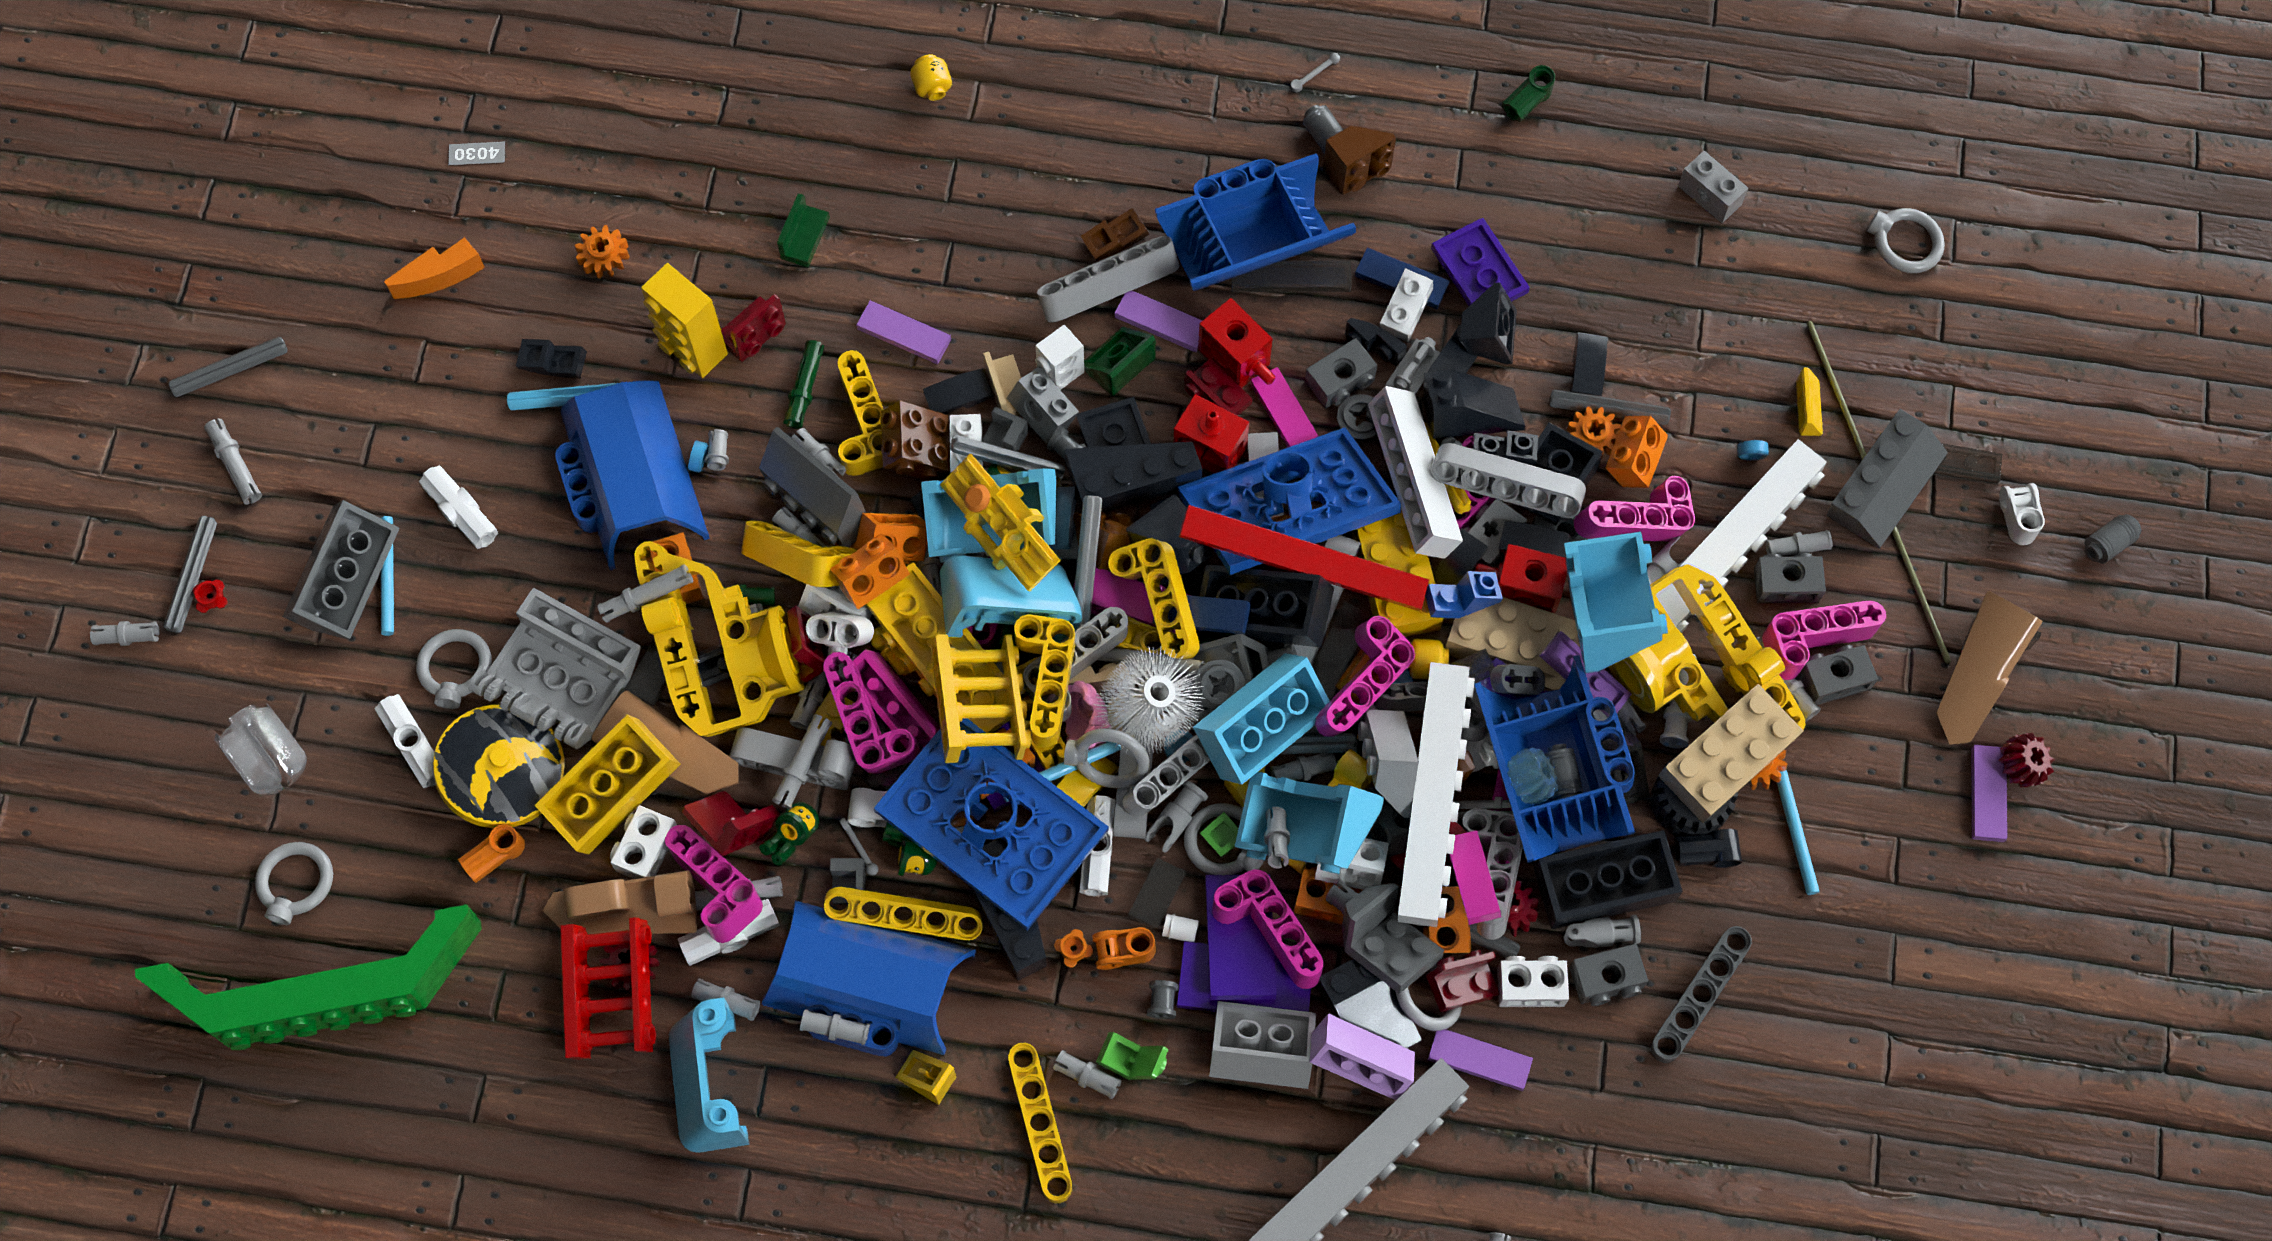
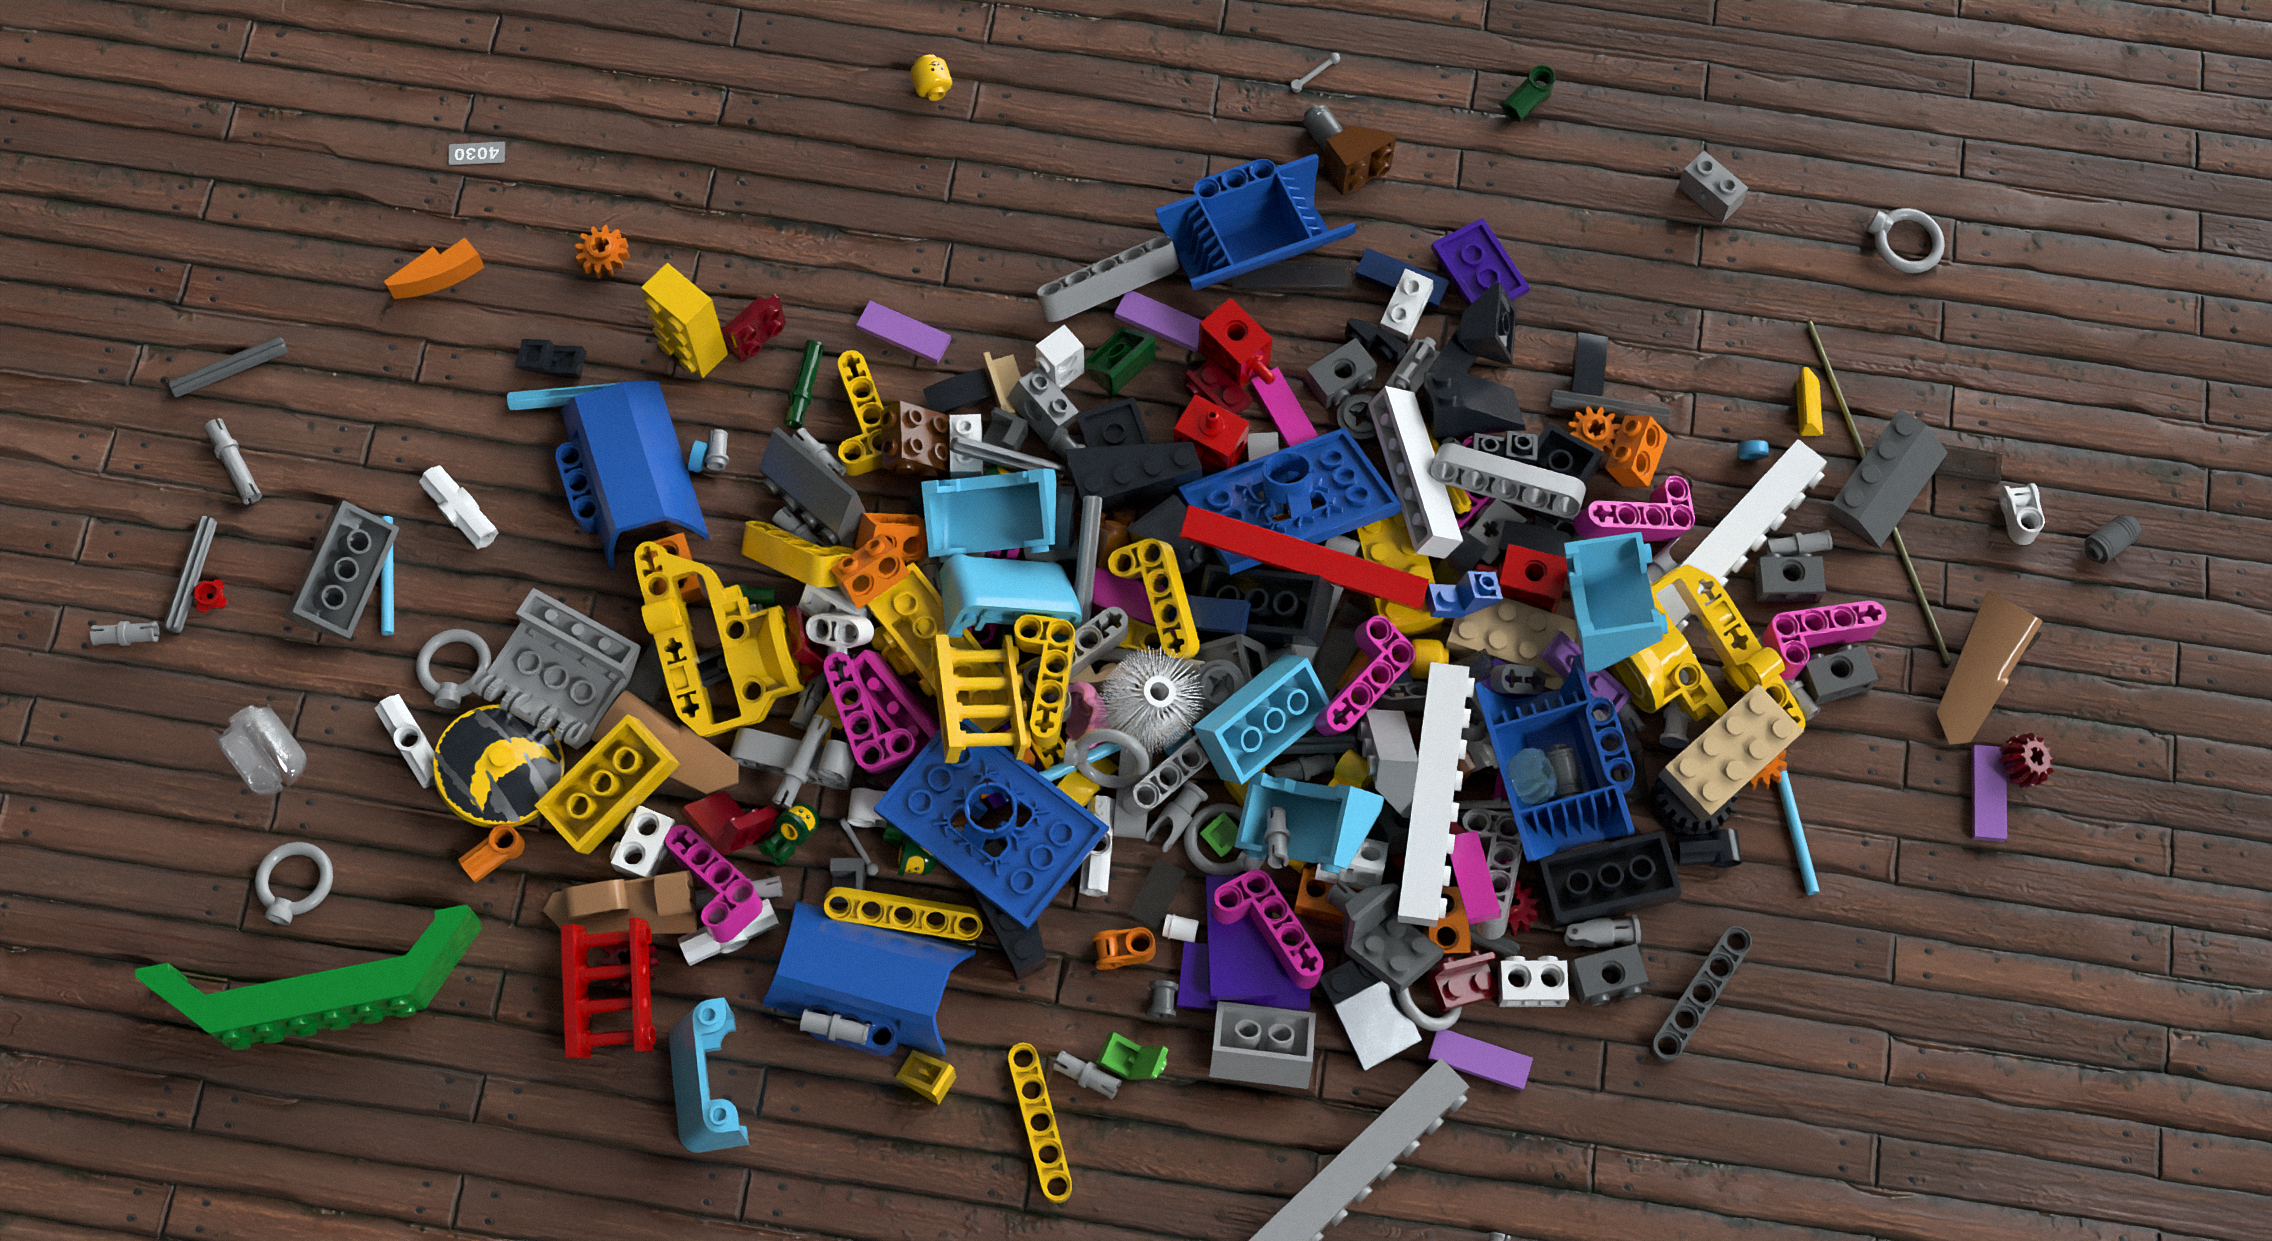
light grey pin [598,564,693,623] -> none
light grey pin [691,978,760,1021] -> none
dark green panel [777,193,830,268] -> none
yellow piece [940,454,1061,592] -> none
orange plate [1054,929,1093,968] -> none
reddish brown slope [1080,208,1149,261] -> none
lavender brick [1310,1014,1415,1100] -> none

